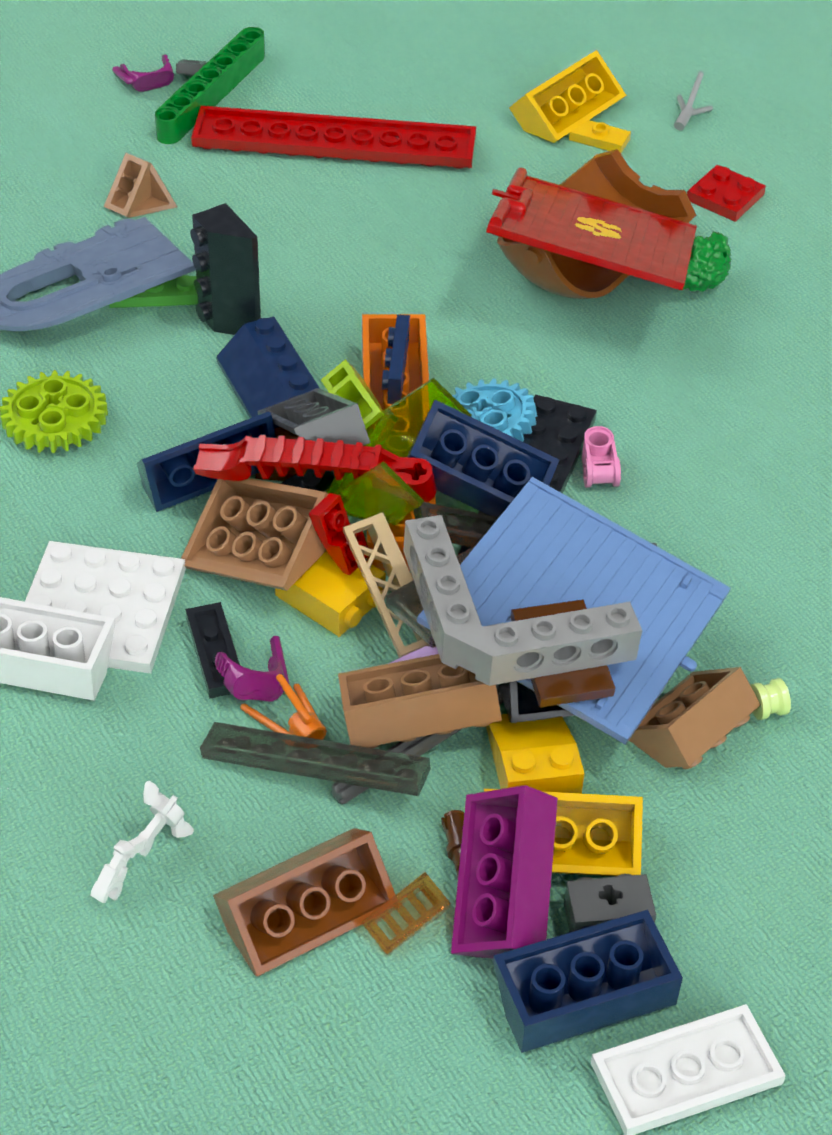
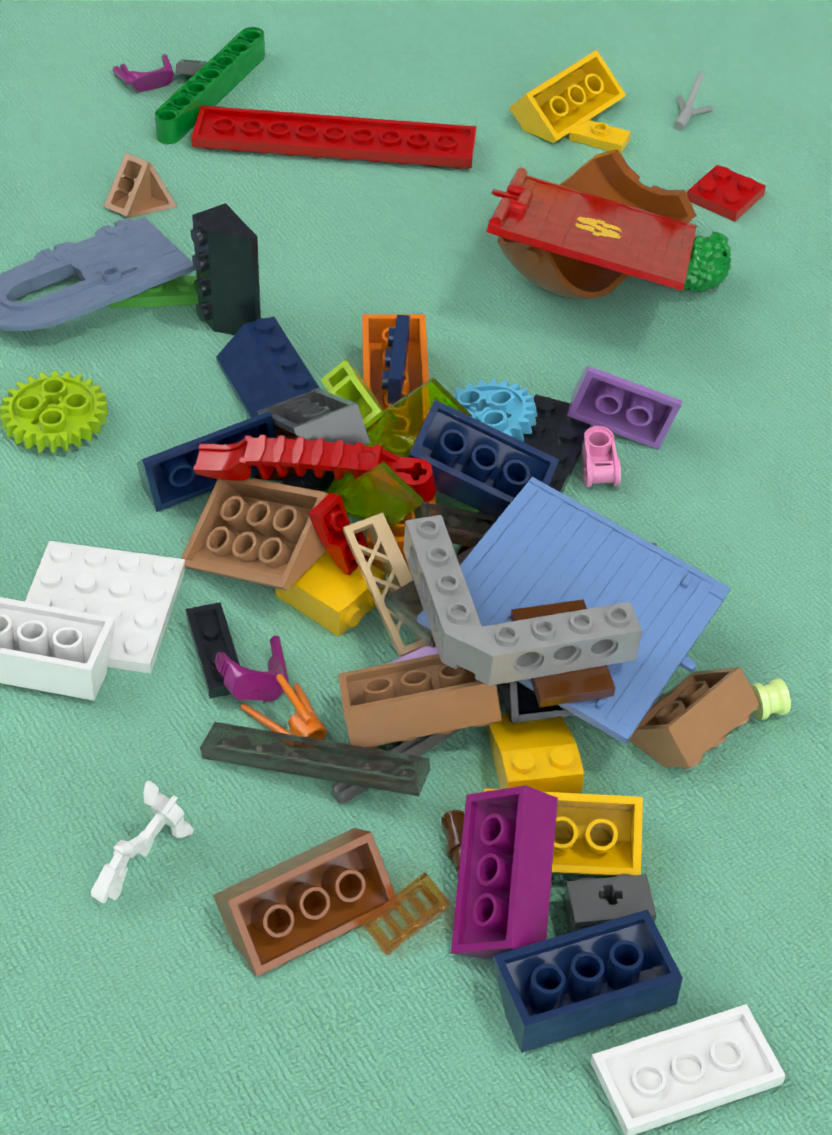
none -> medium lavender slope [567,366,683,449]

